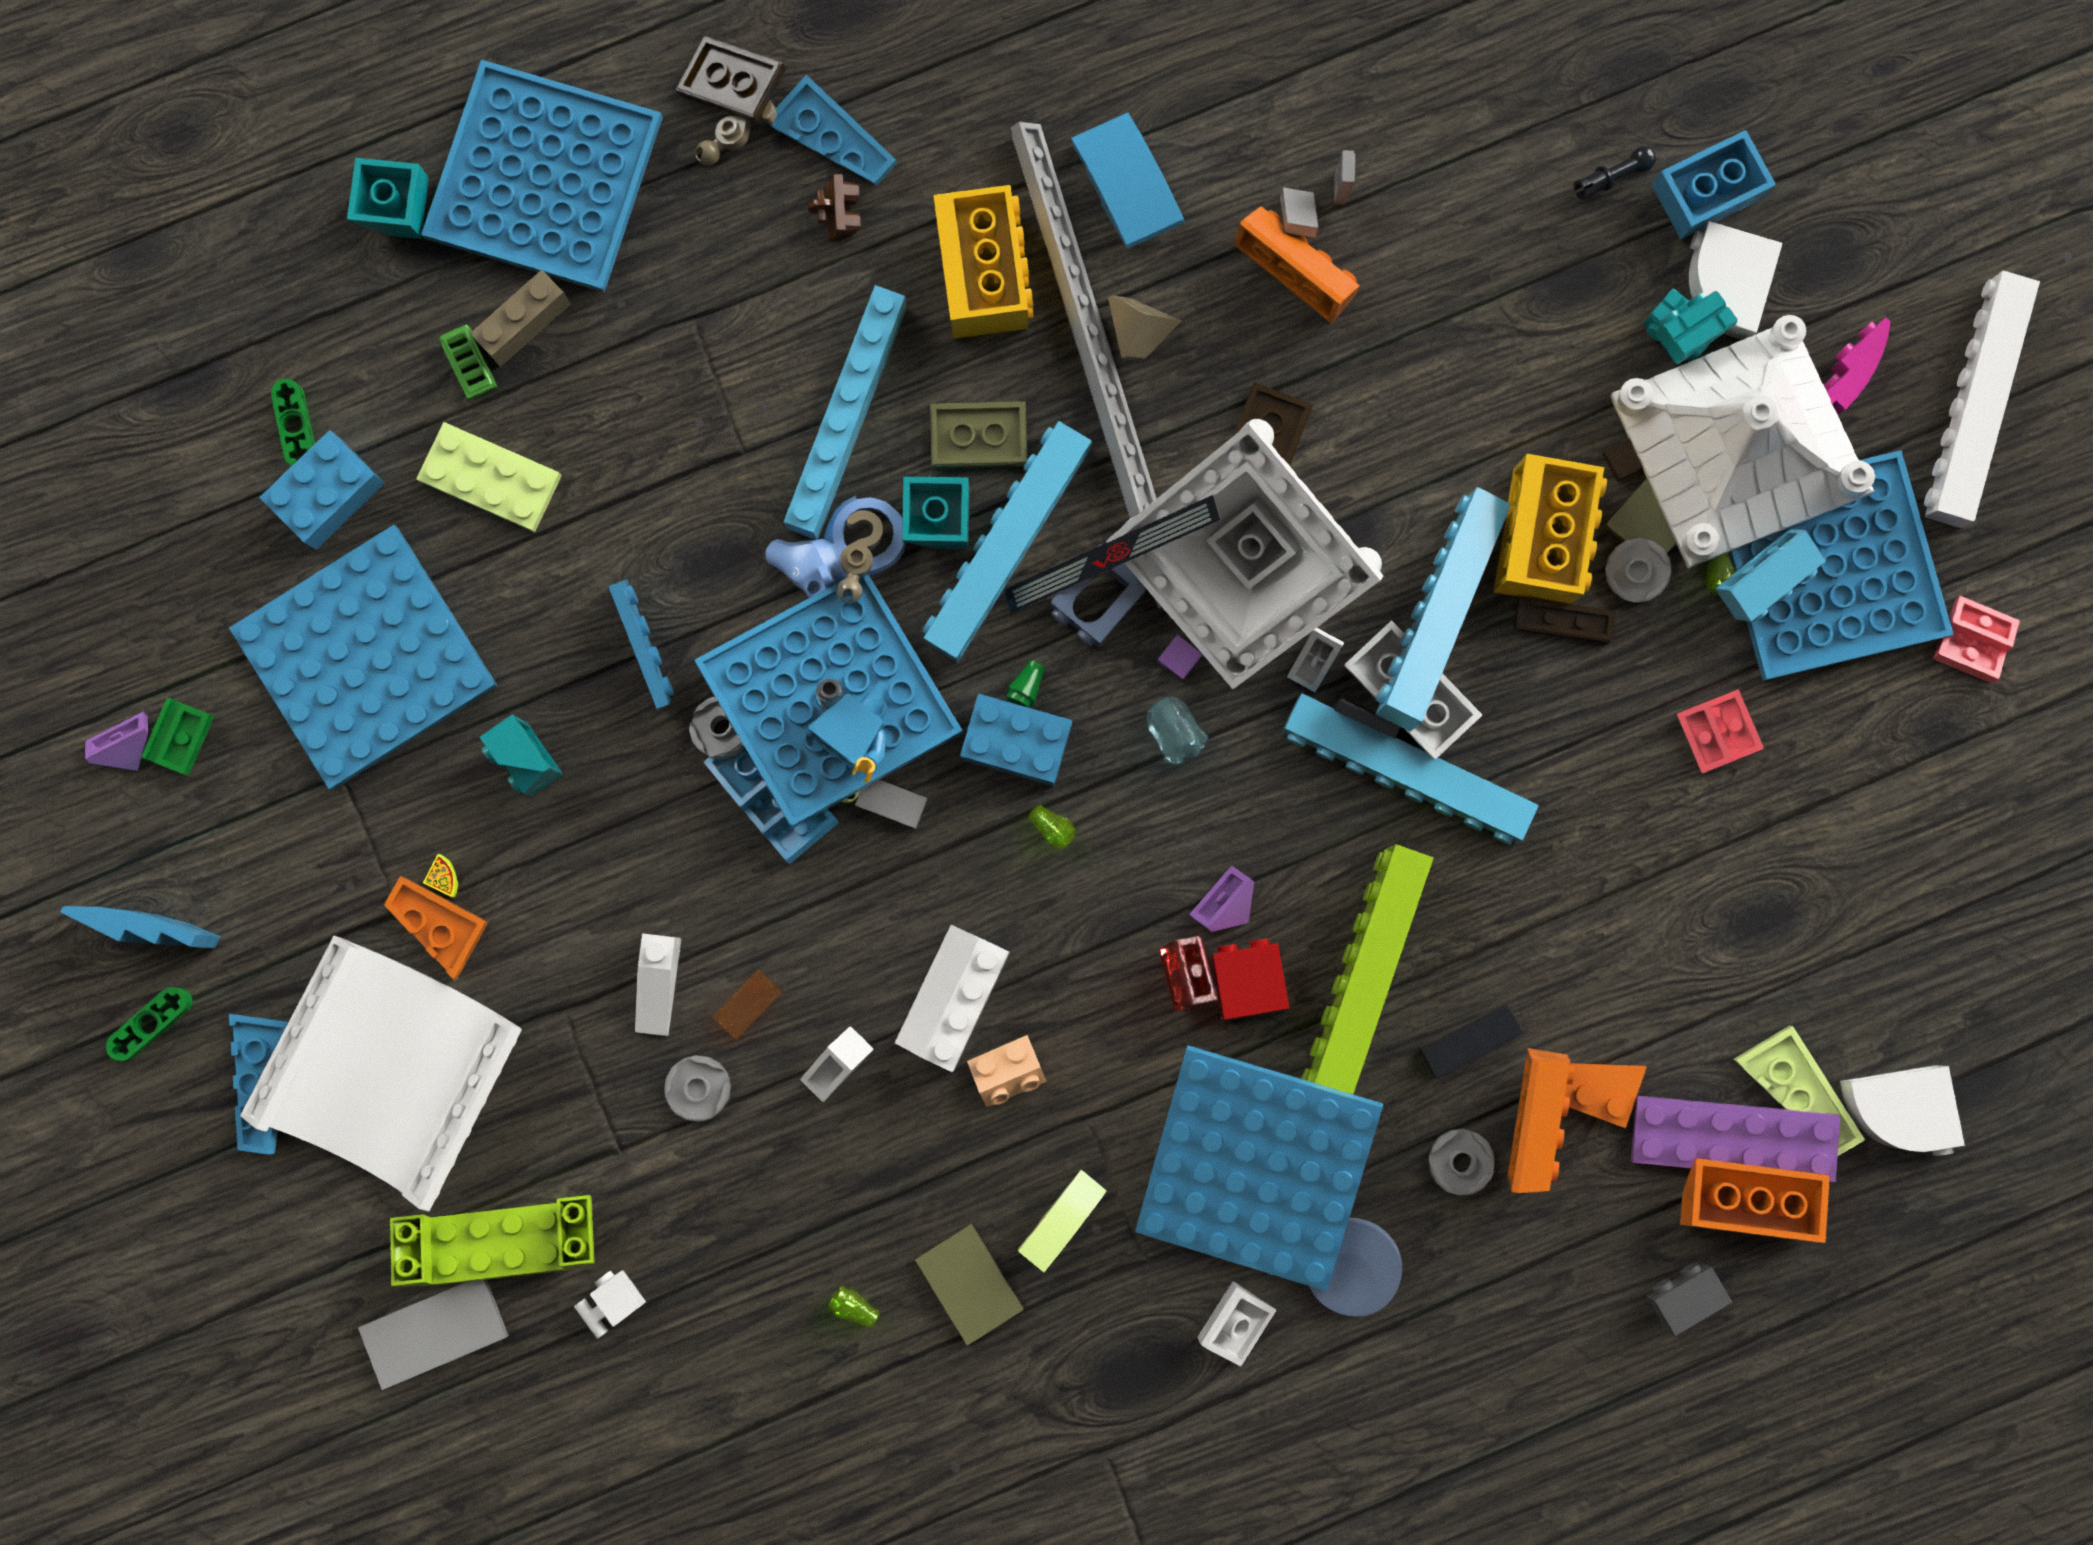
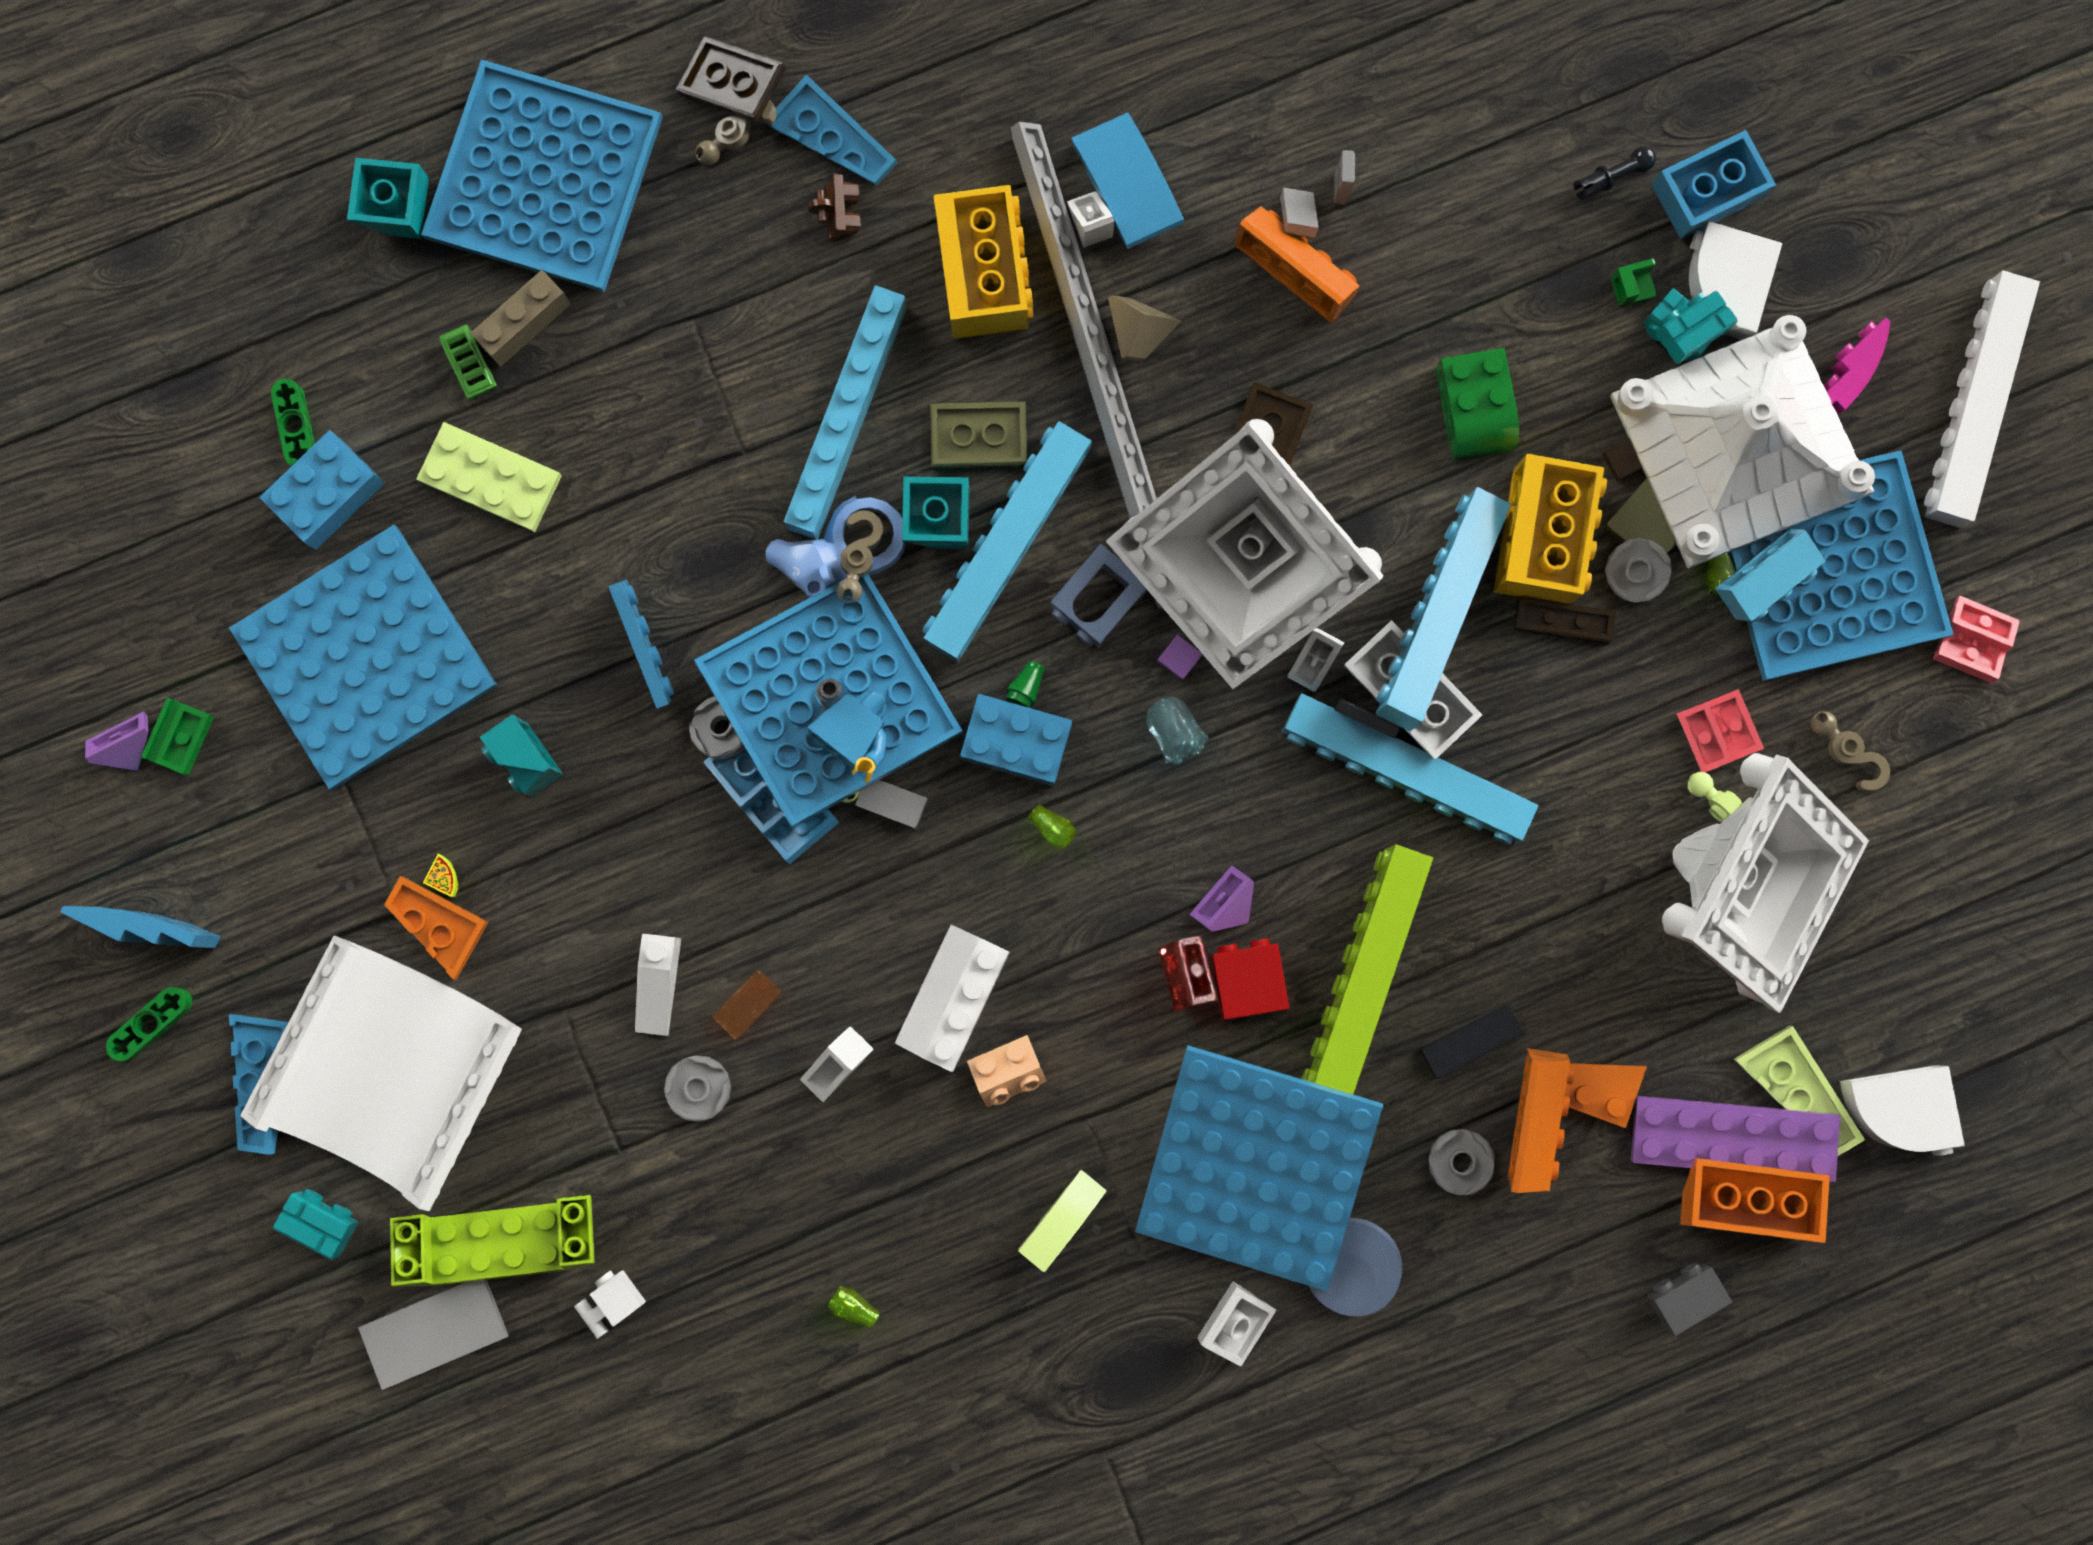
olive tile [915,1223,1024,1346] -> none
black sticker [1004,495,1221,613] -> none
none -> teal brick [273,1189,358,1260]
none -> white slope [1067,191,1114,248]
none -> green brick [1435,348,1519,461]
none -> green panel [1610,258,1656,308]
none -> white piece [1662,753,1869,1013]
none -> yellowish green piece [1688,772,1742,822]
none -> dark tan piece [1811,711,1890,791]

